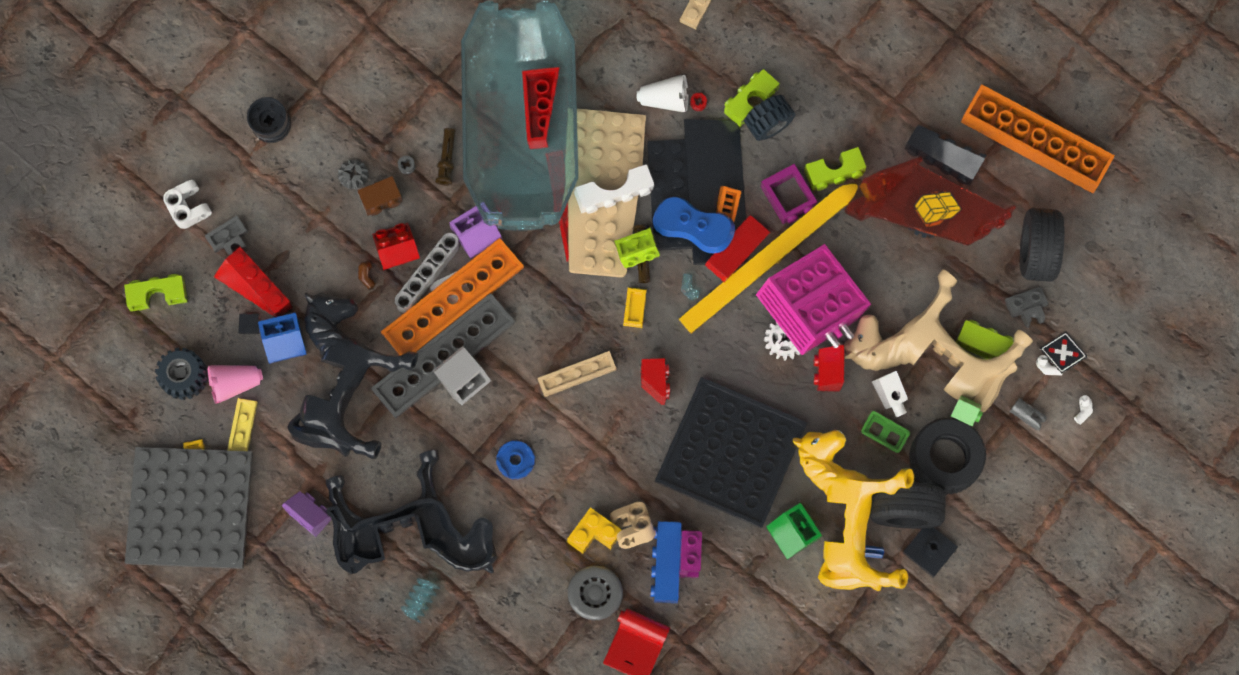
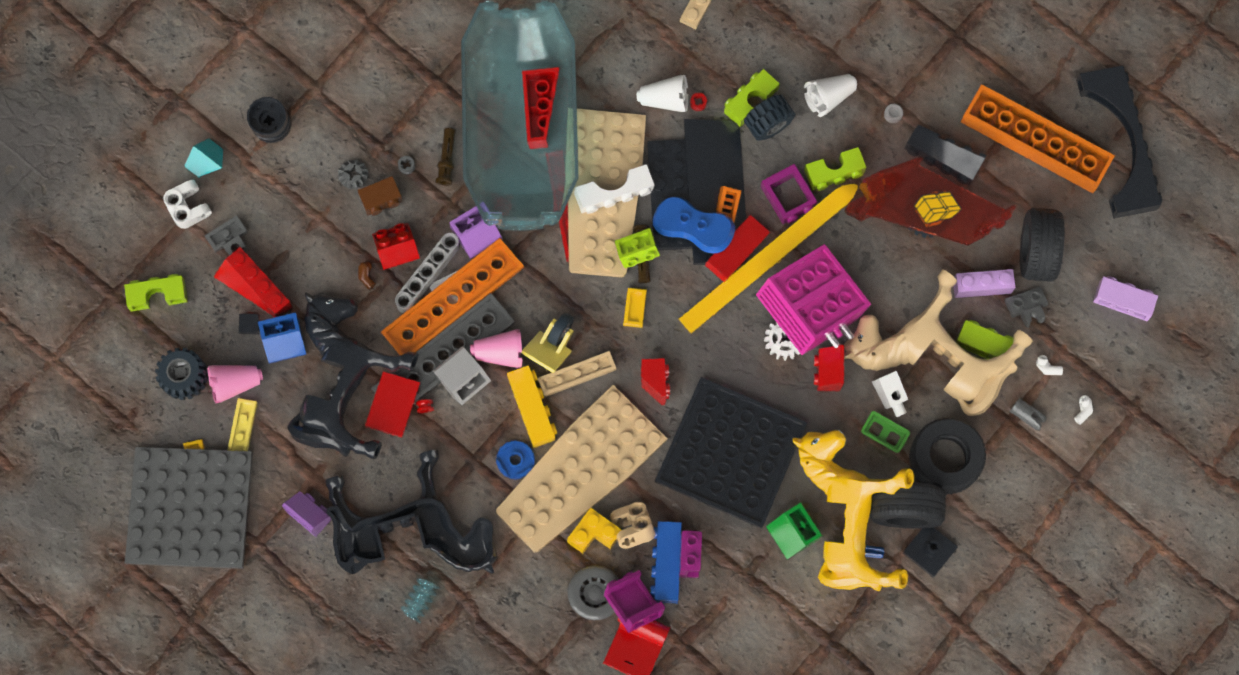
clear light blue arm [681,274,700,301] -> none
brick [951,396,983,426] -> none
black sticker [1040,332,1088,374] -> none
none -> slope [185,138,224,178]
none -> red tile [365,371,420,438]
none -> red bush [416,399,434,413]
none -> bright pink cone [470,329,522,368]
none -> tan wing [496,385,667,552]
none -> yellow brick [507,366,557,448]
none -> light yellow plate [521,313,574,373]
none -> magenta panel [604,570,665,633]
none -> white cone [804,74,857,117]
none -> light grey tile [884,104,903,123]
none -> lavender brick [953,269,1015,298]
none -> black arch [1076,66,1162,219]
none -> lavender brick [1093,276,1158,321]

